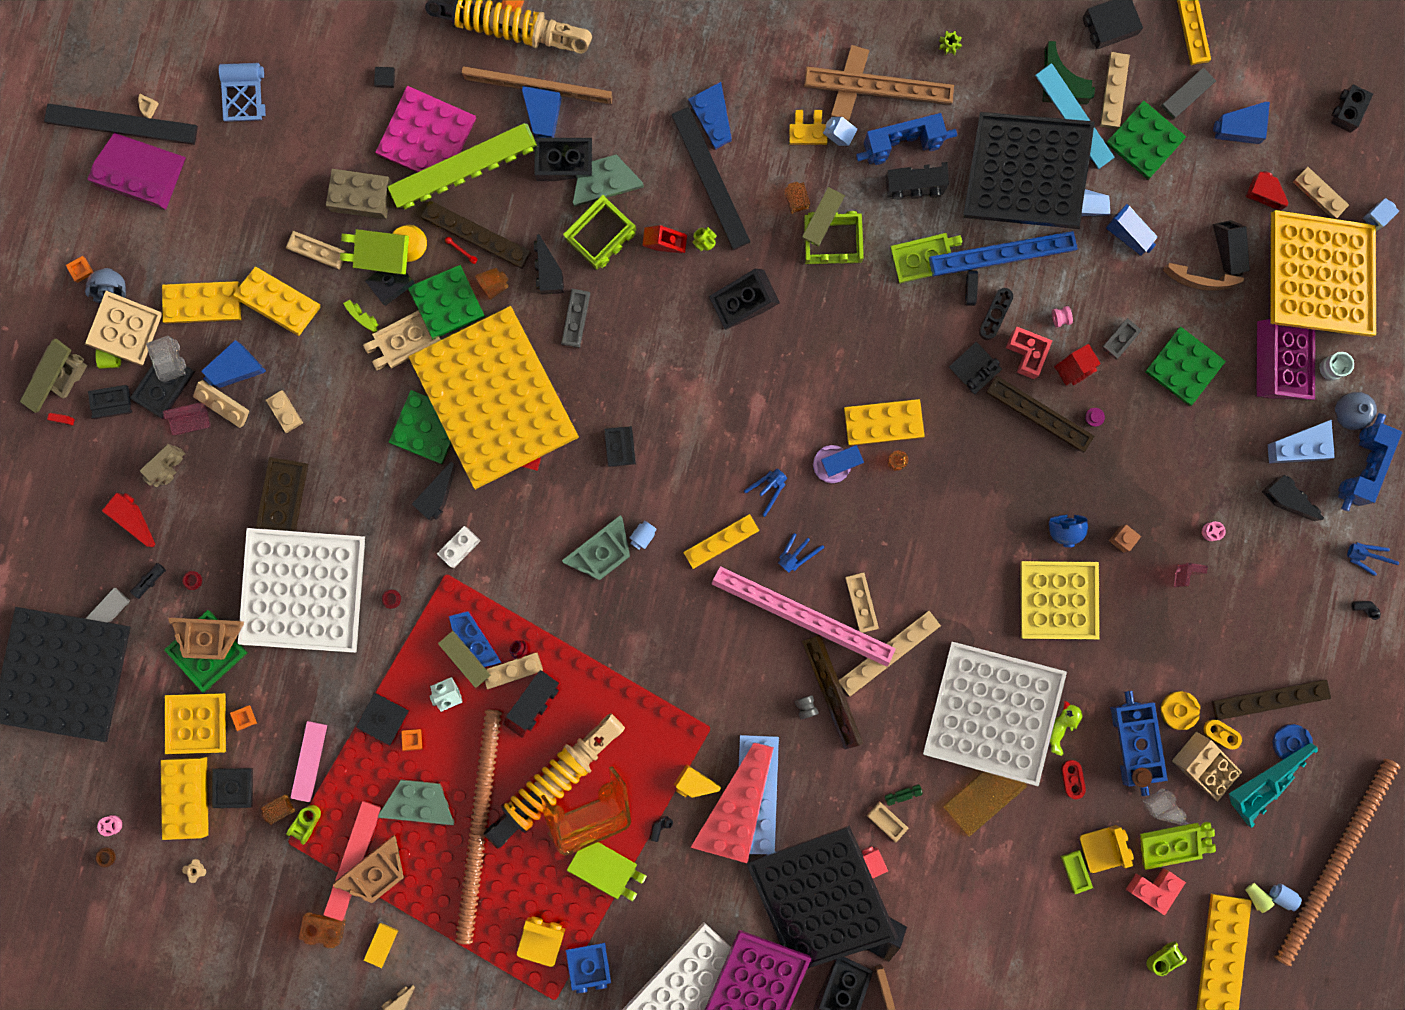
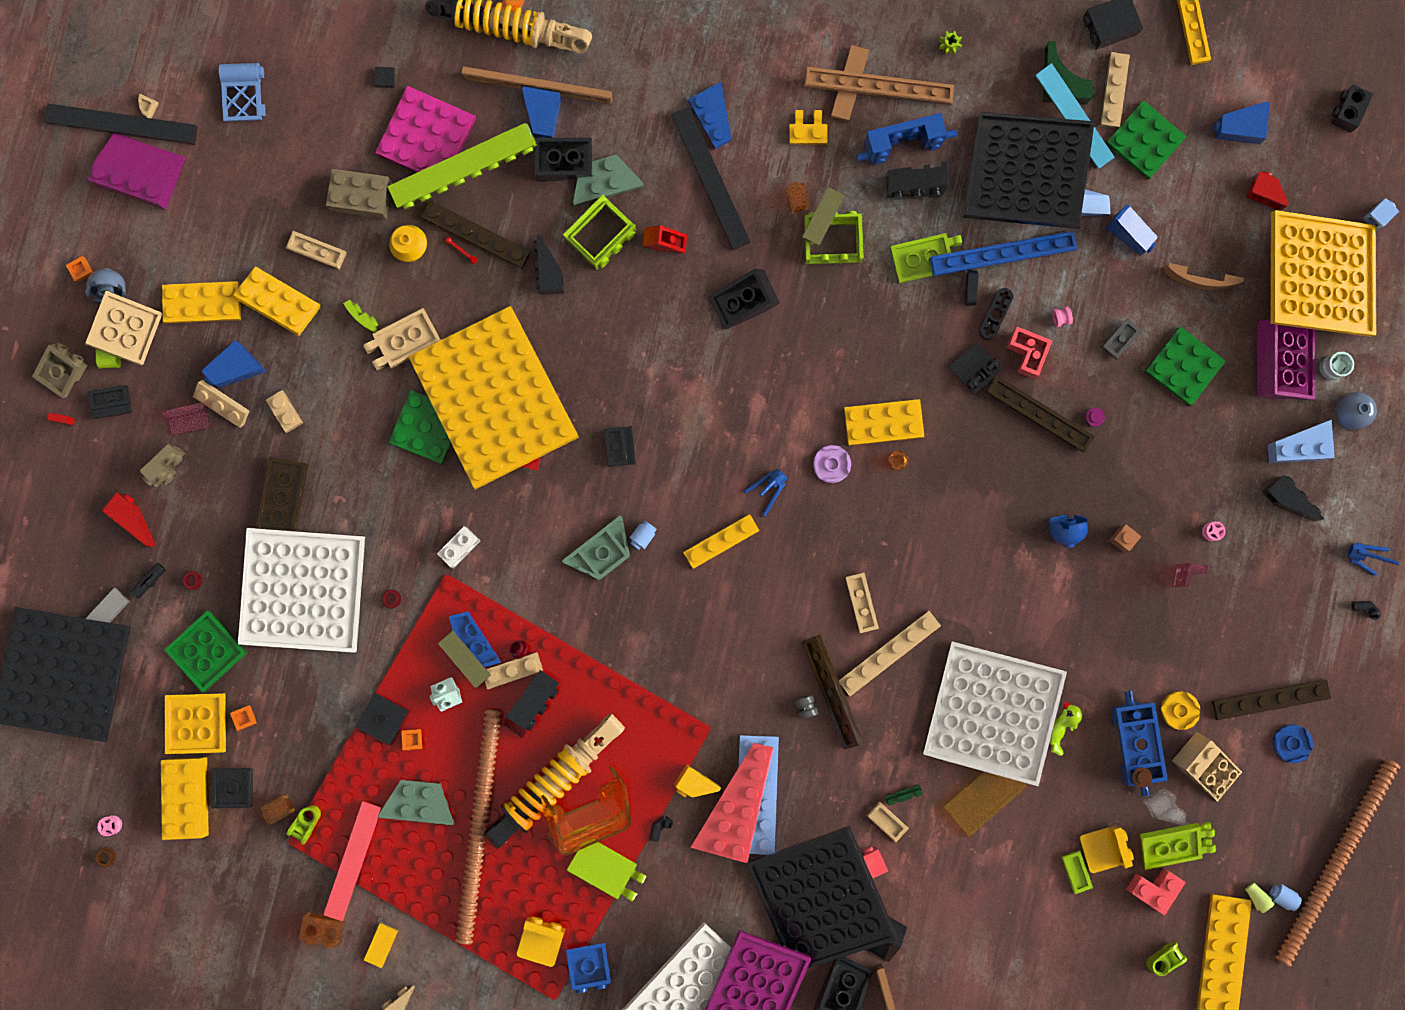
olive tile [20,339,71,413] -> none
black tile [130,351,195,419] -> none
clear brick [146,336,186,382] -> none
medium nougat wing [169,618,244,660] -> none
tan plate [182,859,206,883] -> none
bright pink tile [291,721,327,802] -> none
medium nougat wing [333,835,404,903] -> none
lime tile [340,229,409,274] -> none
black plate [365,271,415,306] -> none
green plate [408,265,485,340] -> none
black slope [412,462,457,521] -> none
clear orange slope [475,268,509,300] -> none
dark grey tile [561,289,591,348] -> none
lime gear [692,227,717,251] -> none
bright pink plate [712,566,896,667] -> none
blue plant [778,533,824,573] -> none
blue tile [821,445,864,478] -> none
light blue brick [823,117,857,146] -> none
light yellow plate [1020,561,1099,639] -> none
red wedge [1054,344,1101,386] -> none
red plate [1061,760,1086,799] -> none
dark grey tile [1161,67,1216,119] -> none
yellow plate [1203,720,1242,750] -> none
black slope [1213,220,1250,276] -> none
teal wedge [1229,743,1318,828] -> none
tan plate [1293,167,1349,219] -> none
blue brick [1338,413,1402,511] -> none

